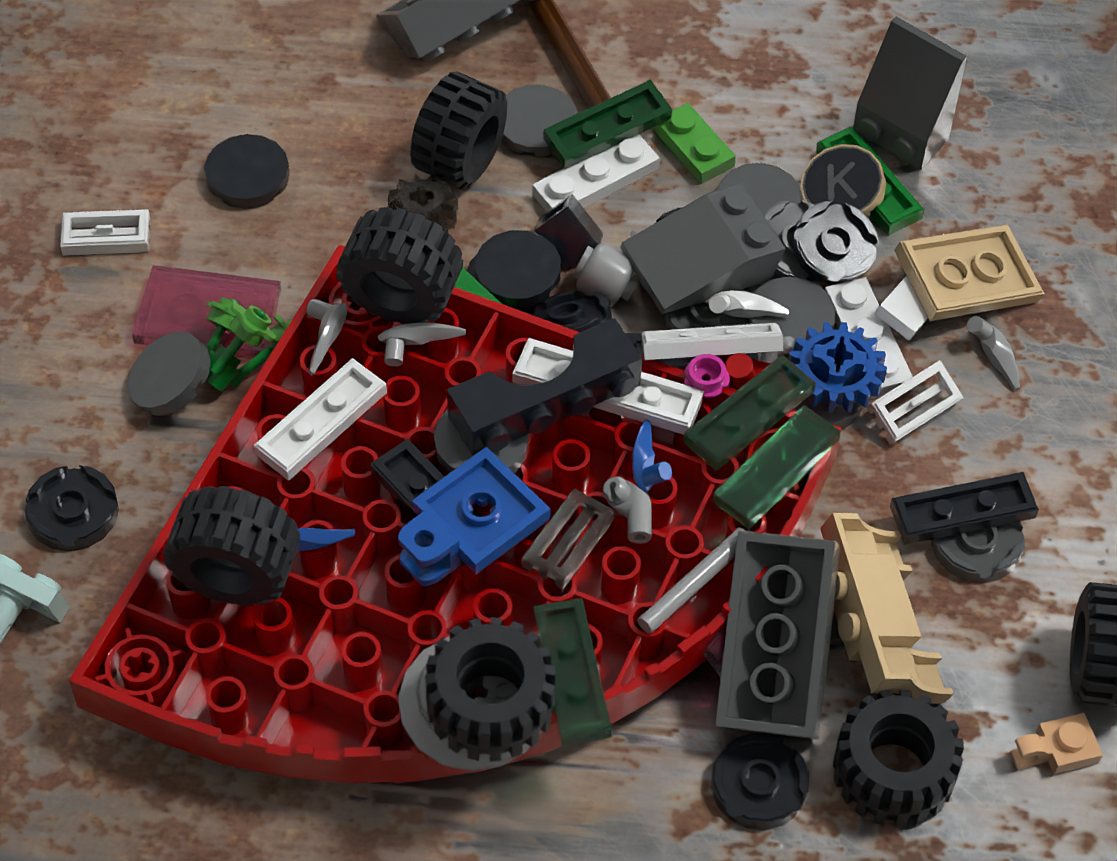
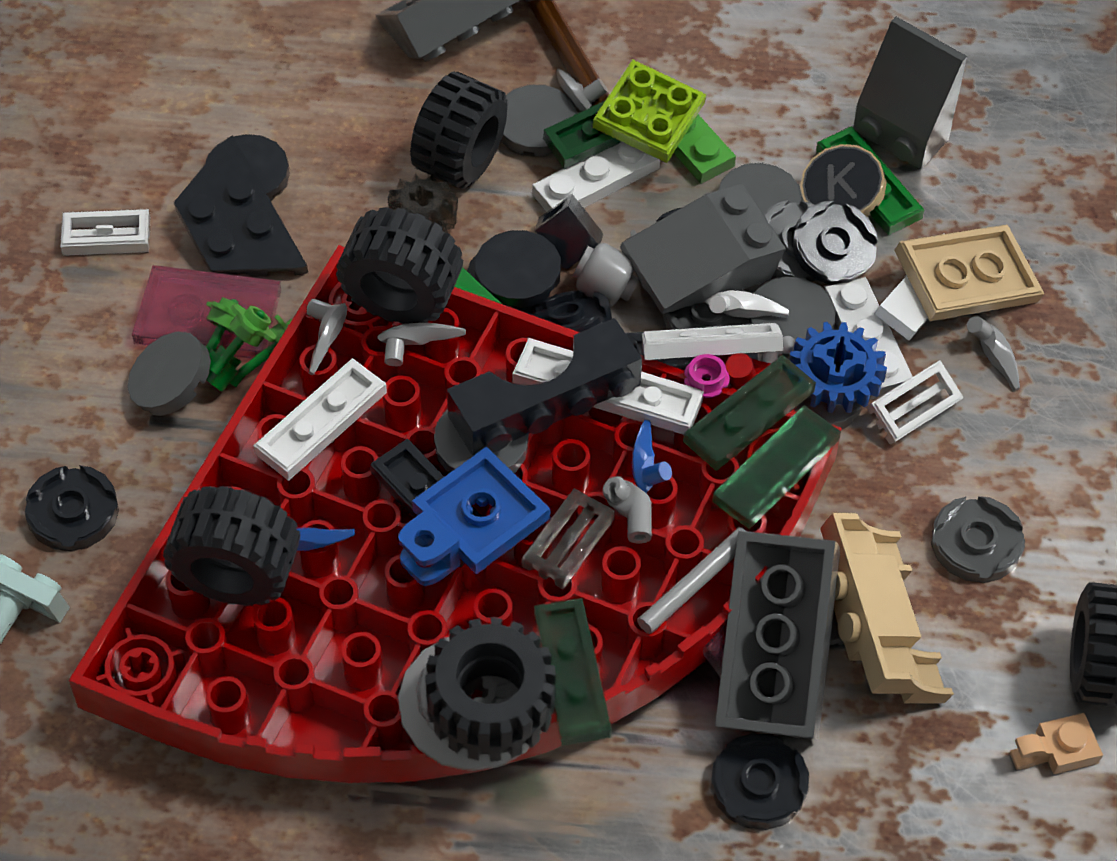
black tyre [833,689,964,827] -> none
black tile [890,472,1039,545] -> none
none -> black wing [174,136,308,278]
none -> light grey bar [556,69,608,111]
none -> lime tile [593,60,707,163]

